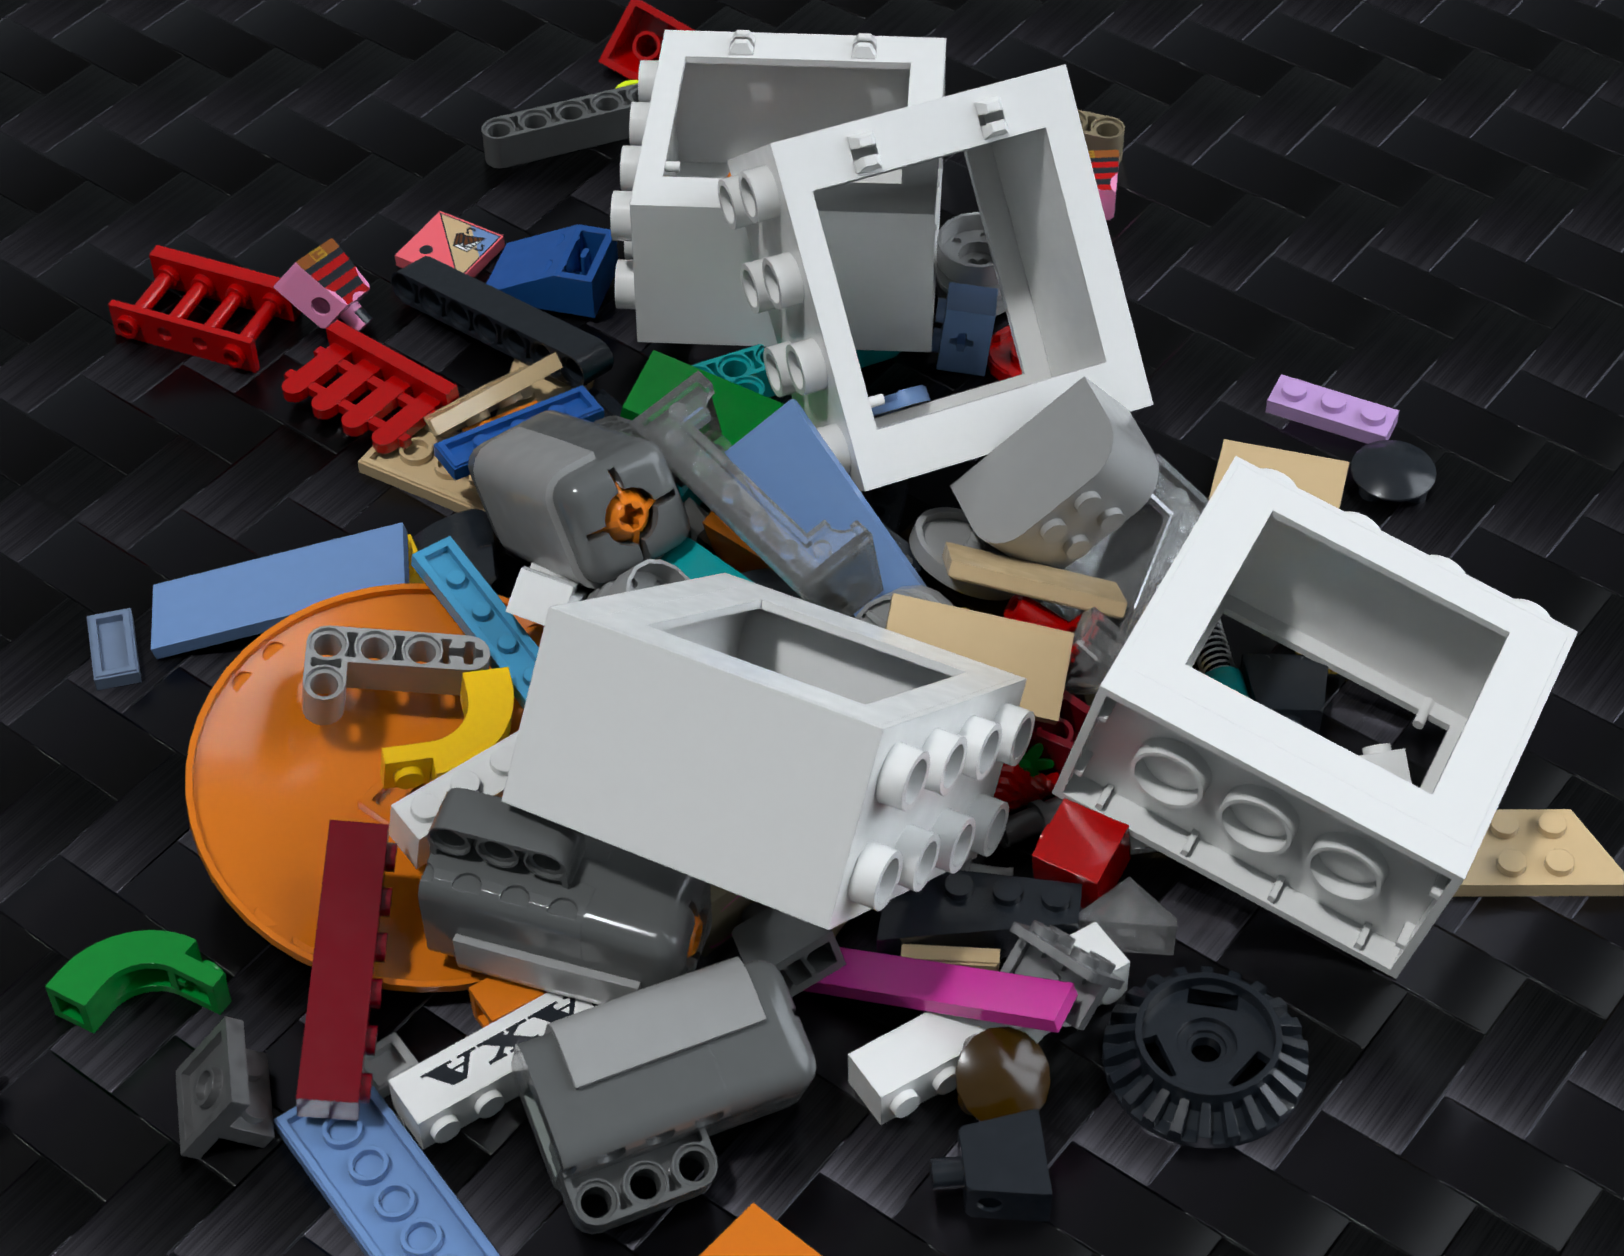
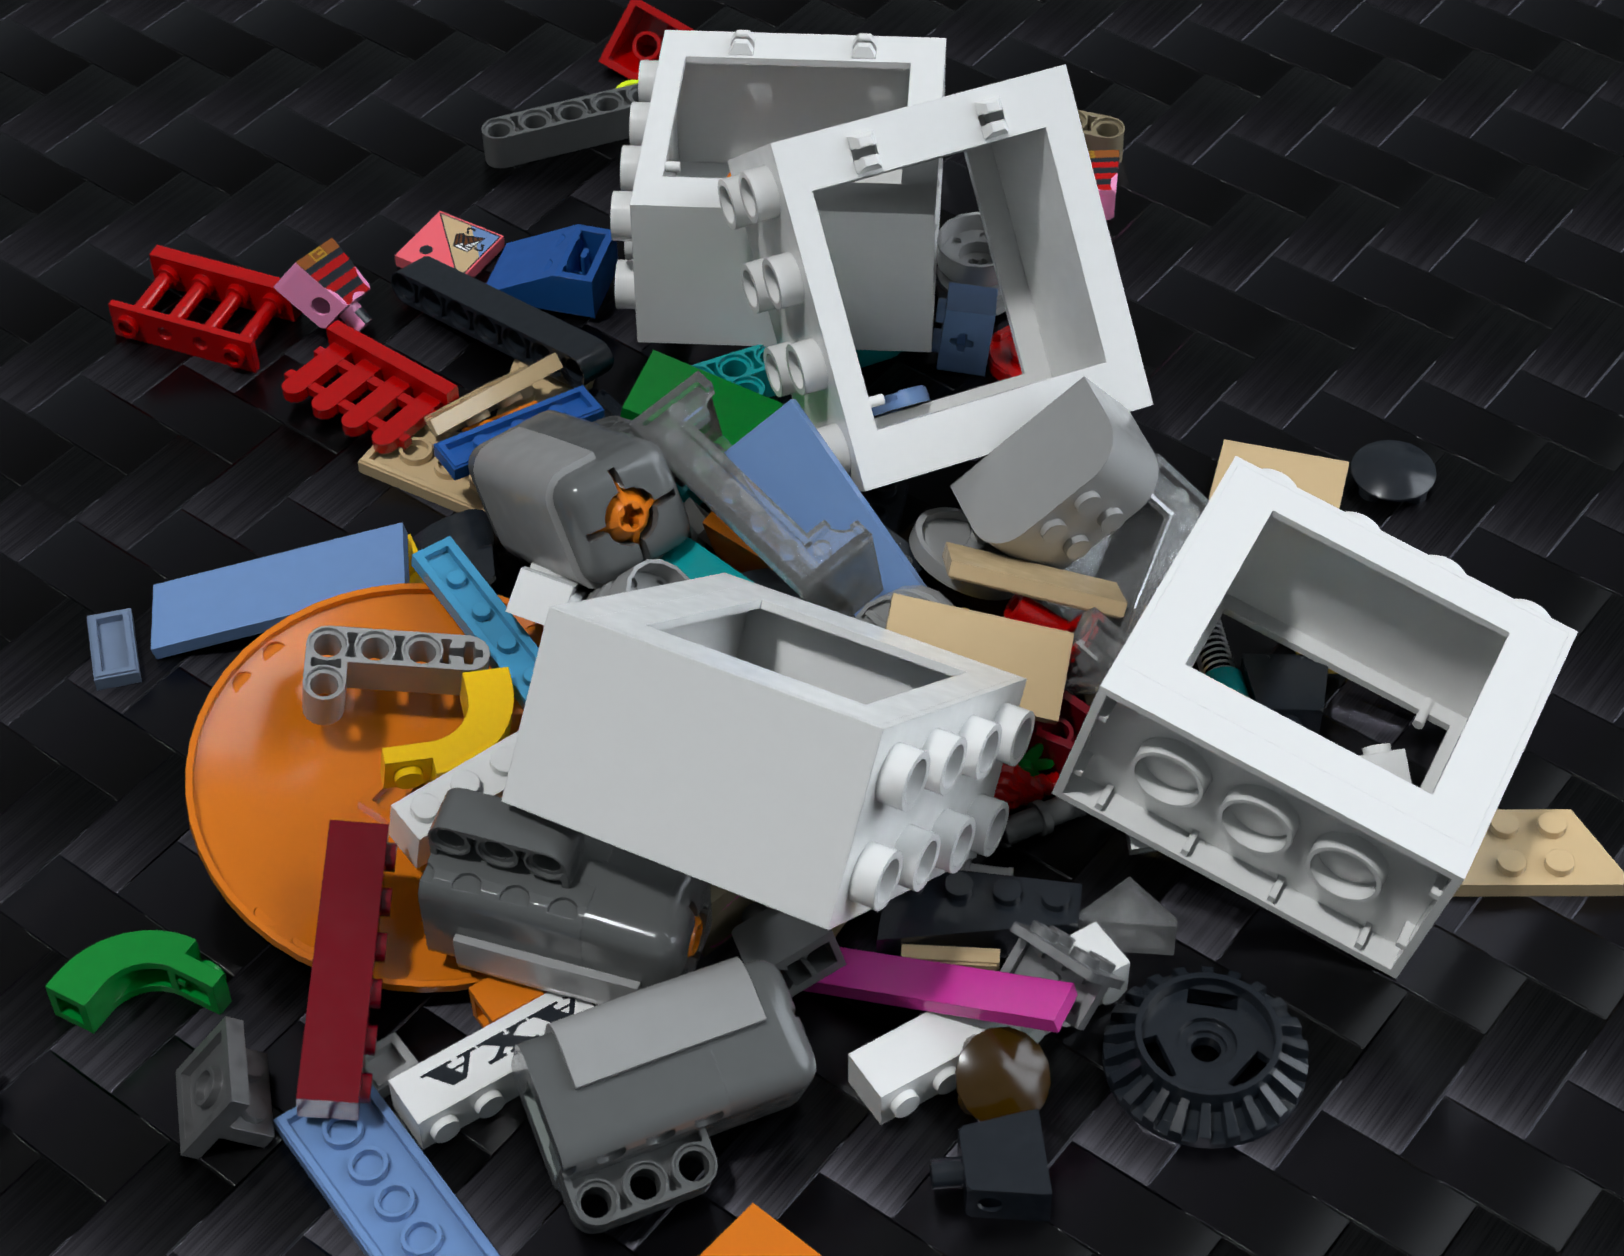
red head [1032,798,1130,916] -> none
lavender plate [1266,374,1399,444] -> none

